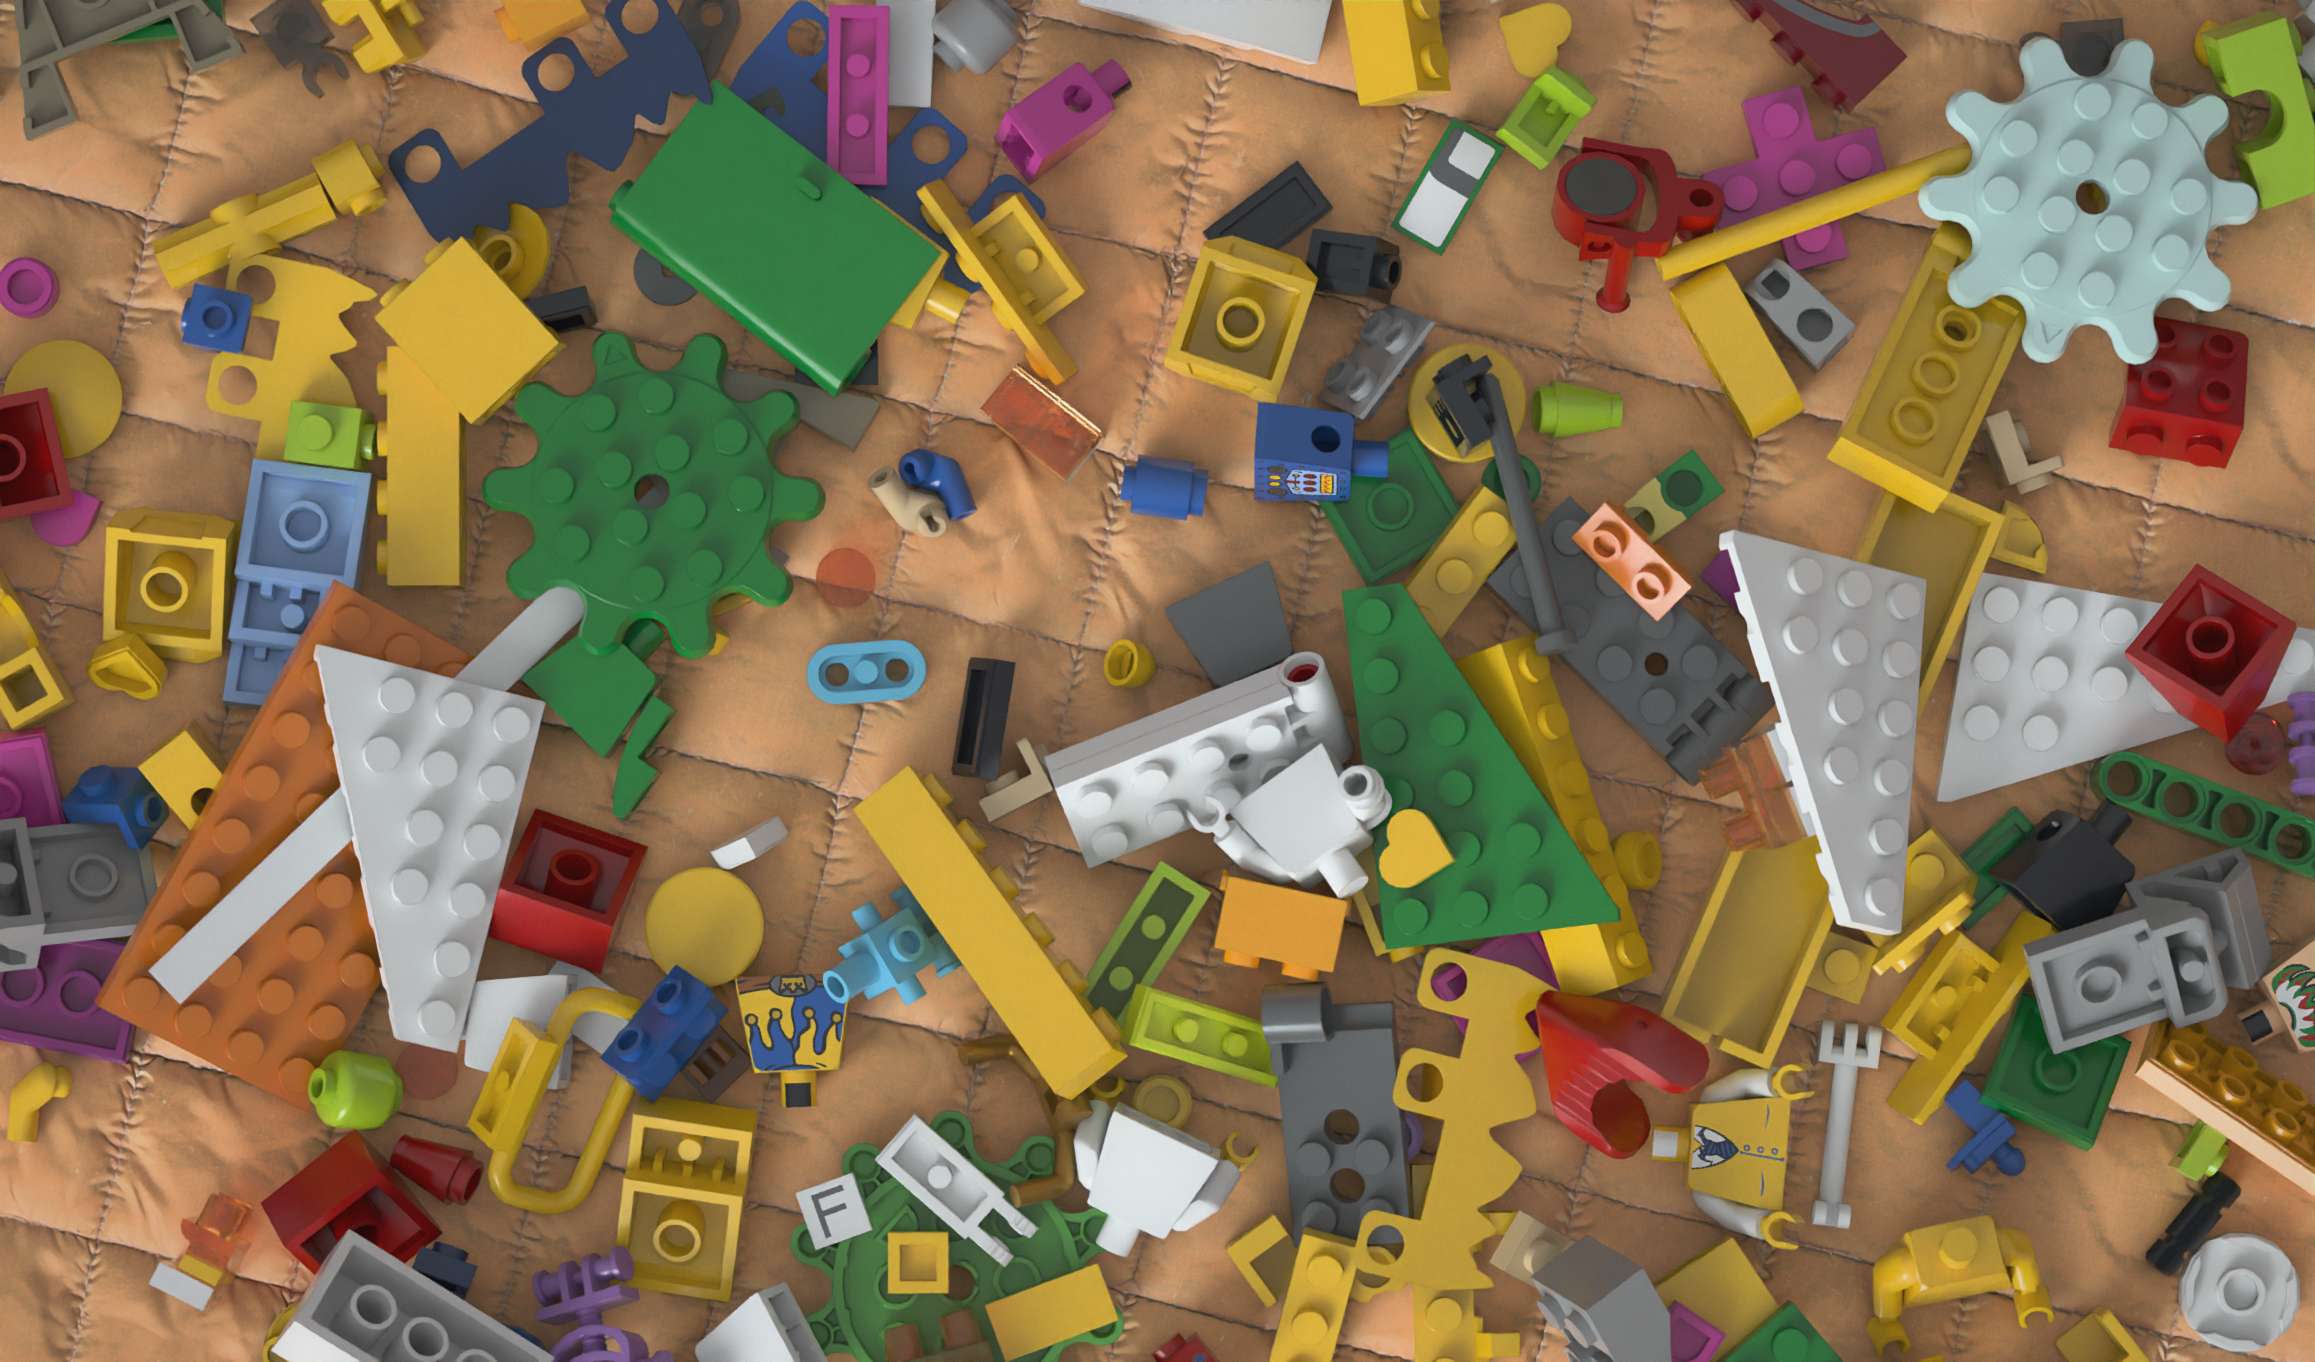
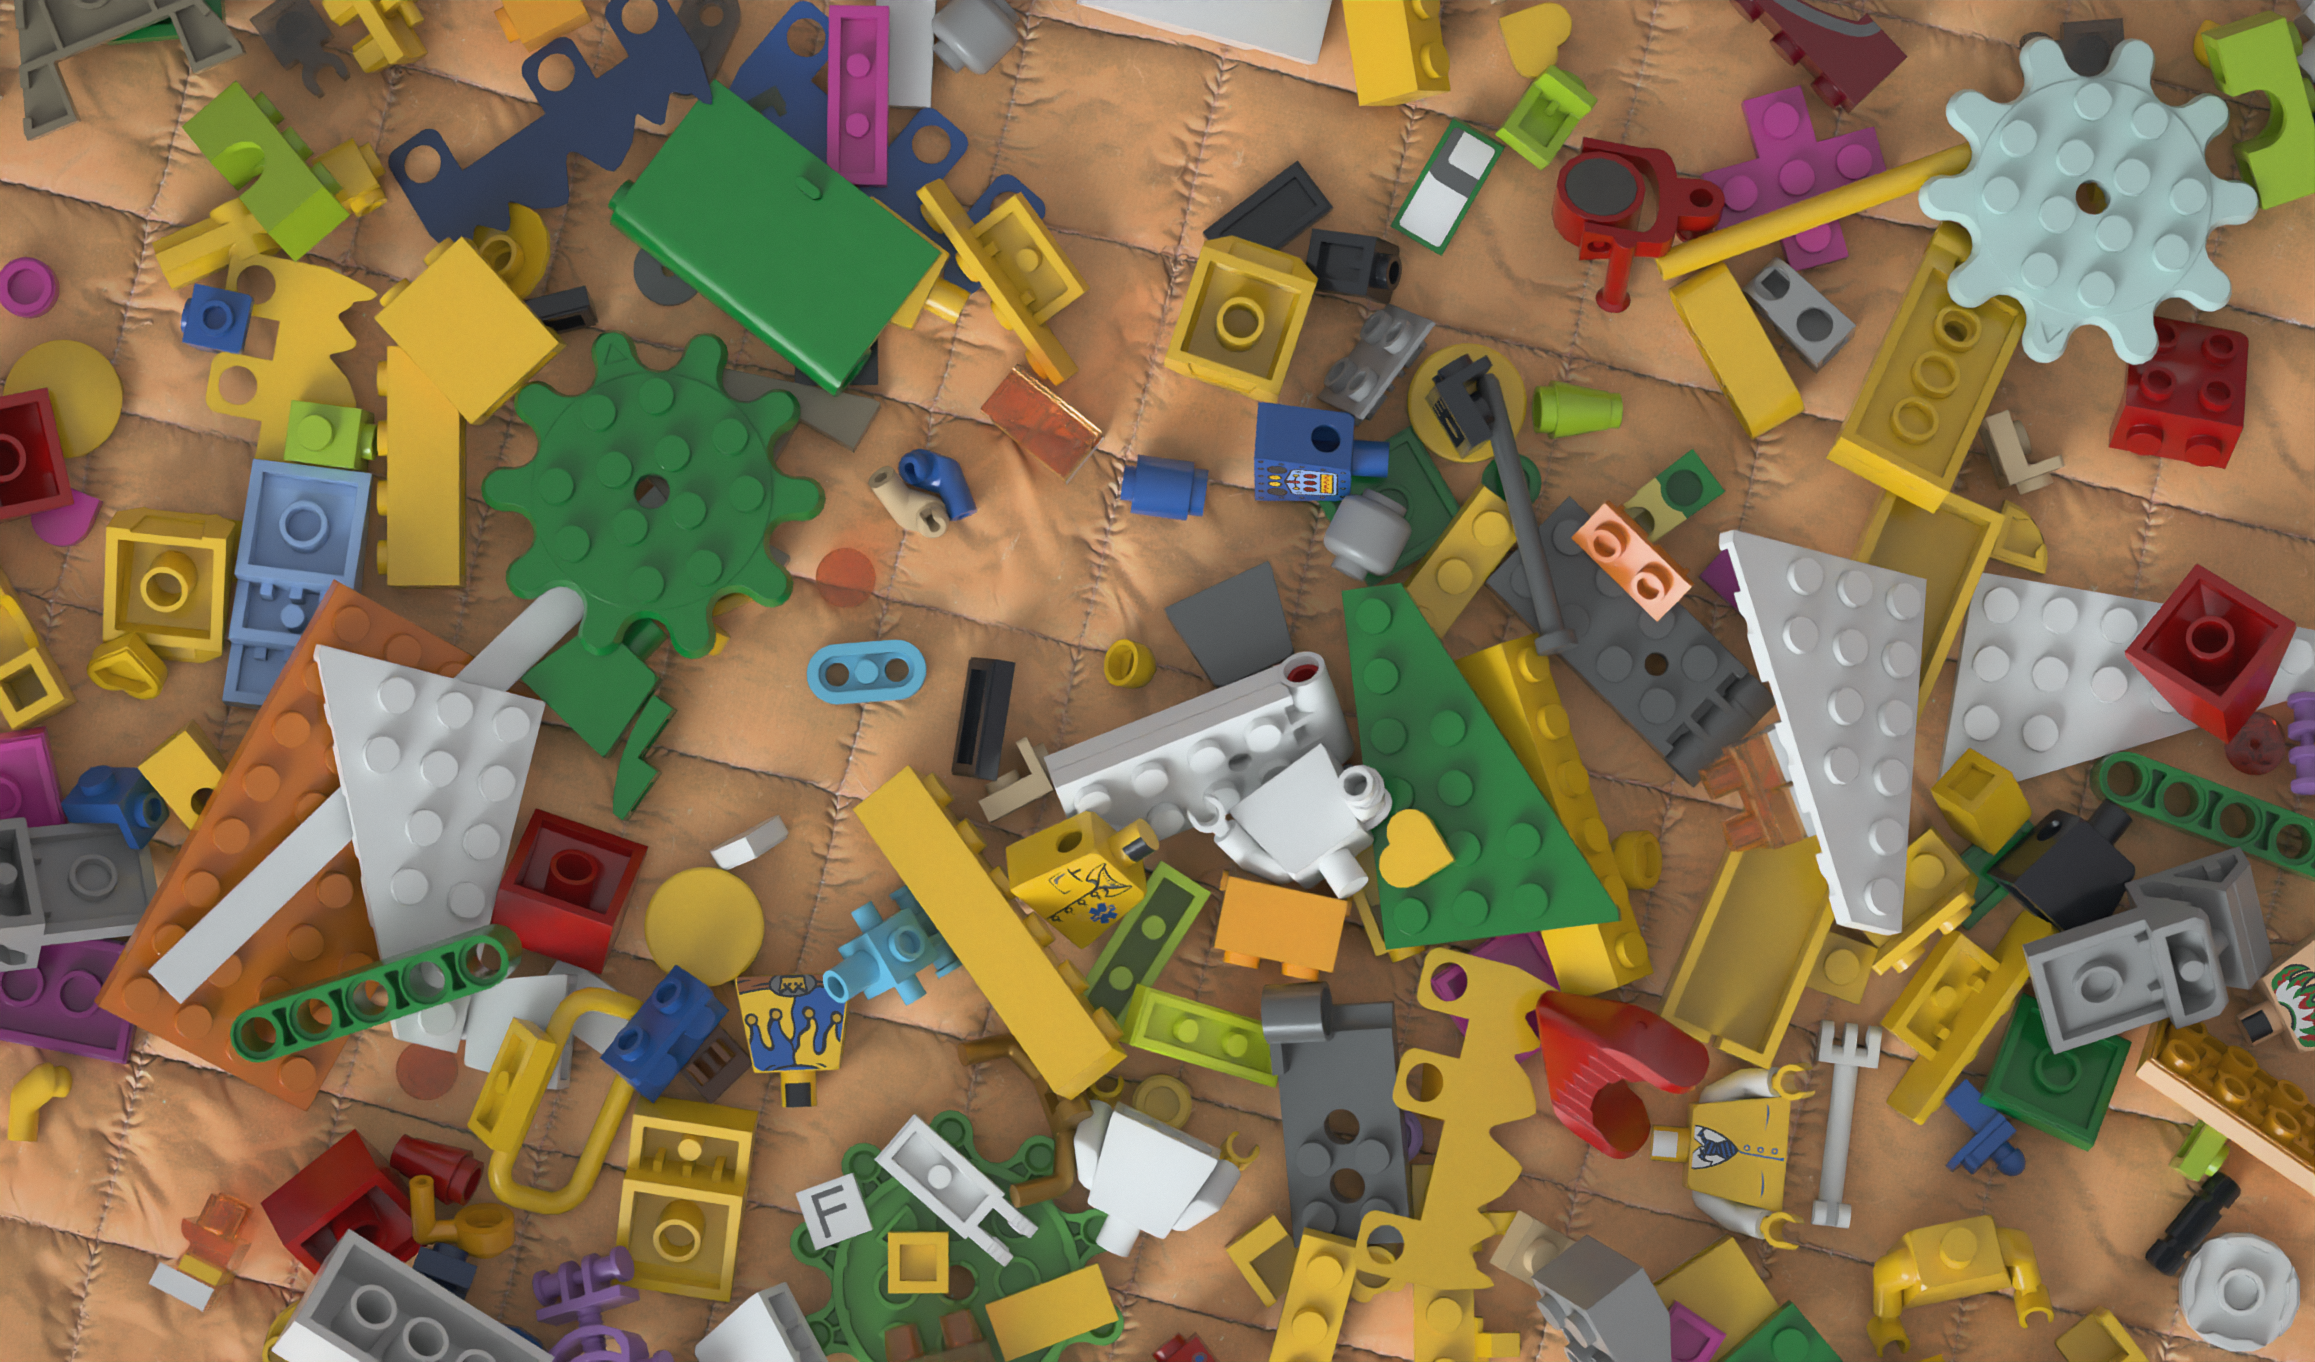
lime head [308,1050,403,1131] -> none
dark pink torso [994,59,1132,185] -> none
none -> lime arch [182,81,350,262]
none -> green beam [230,924,523,1063]
none -> light orange plate [409,1175,515,1259]
none -> yellow torso [1006,811,1159,950]
none -> light grey head [1323,488,1412,582]
none -> yellow panel [1930,747,2032,856]

